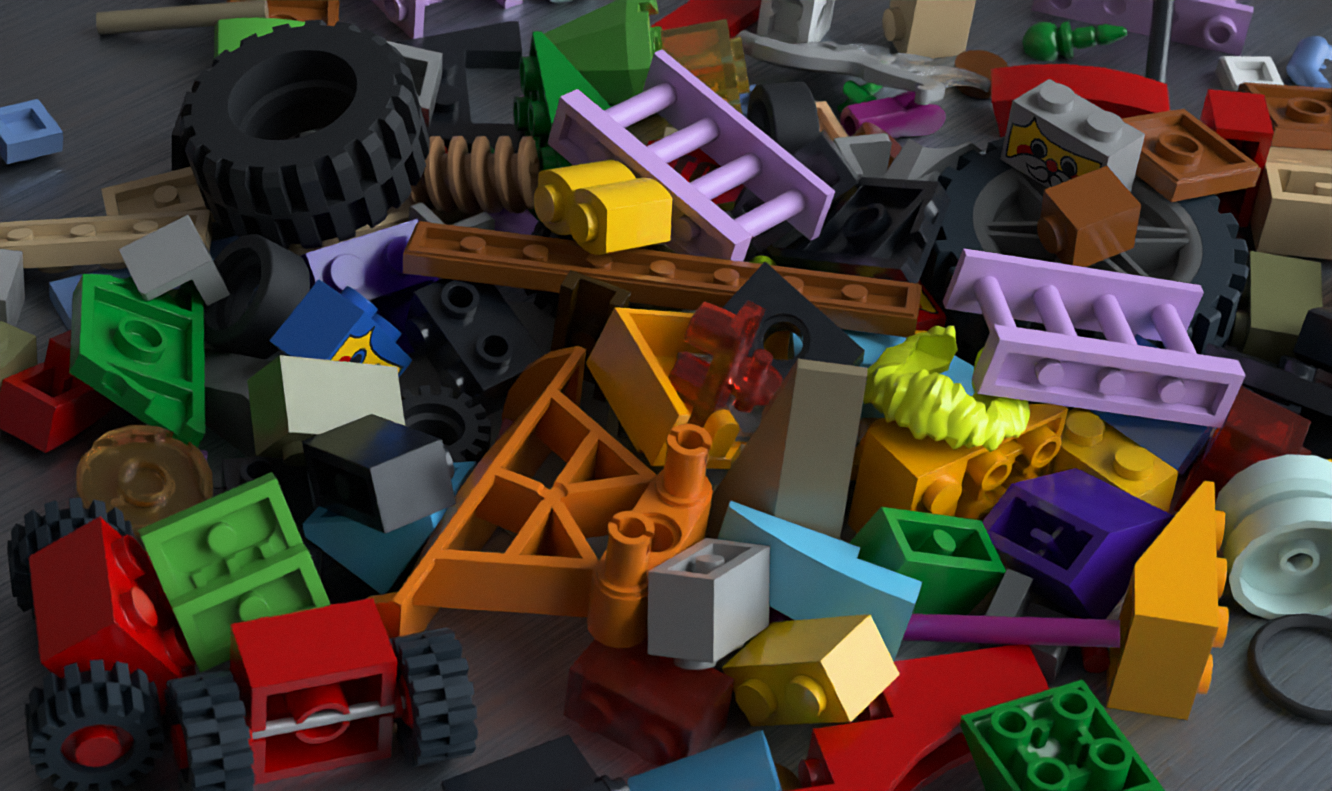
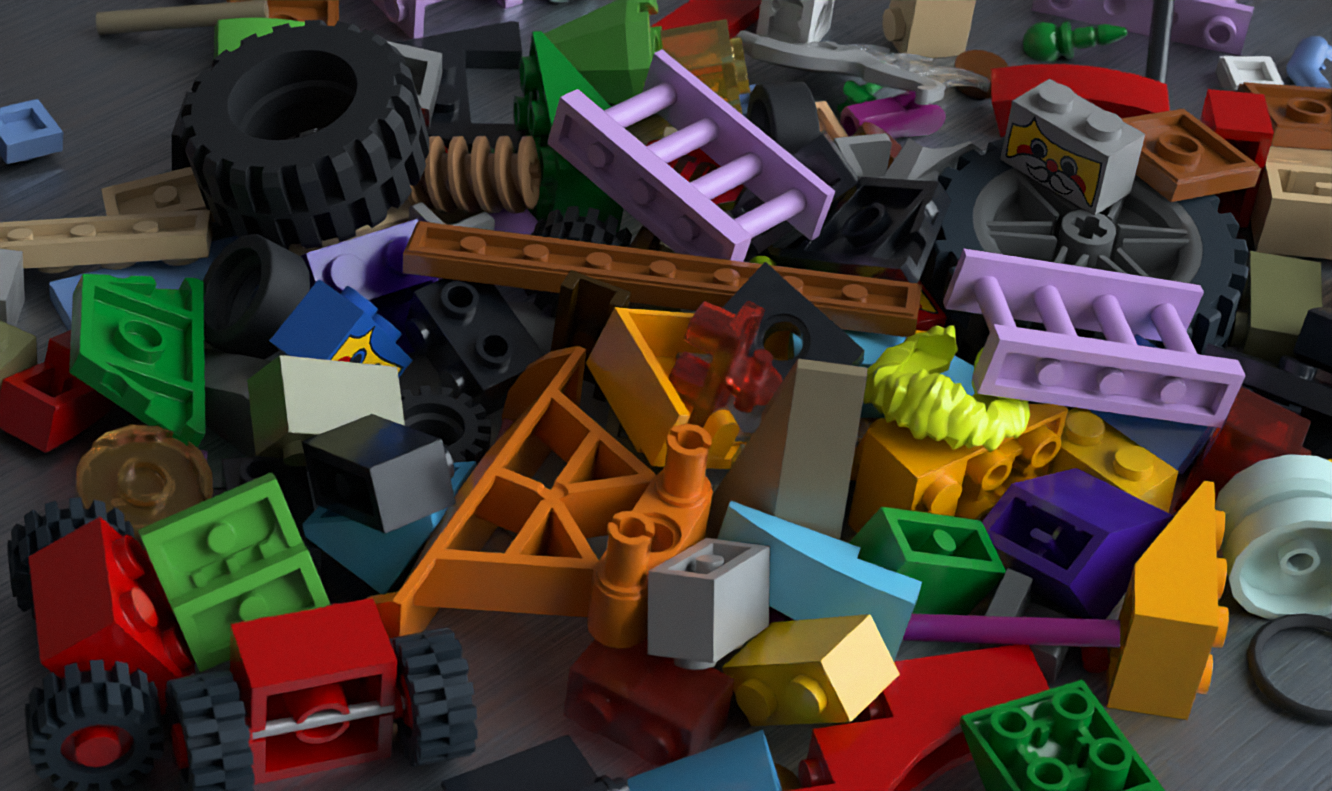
light grey panel [119,215,230,306] -> none
yellow brick [534,159,672,255] -> none
dark orange brick [1037,166,1141,267] -> none

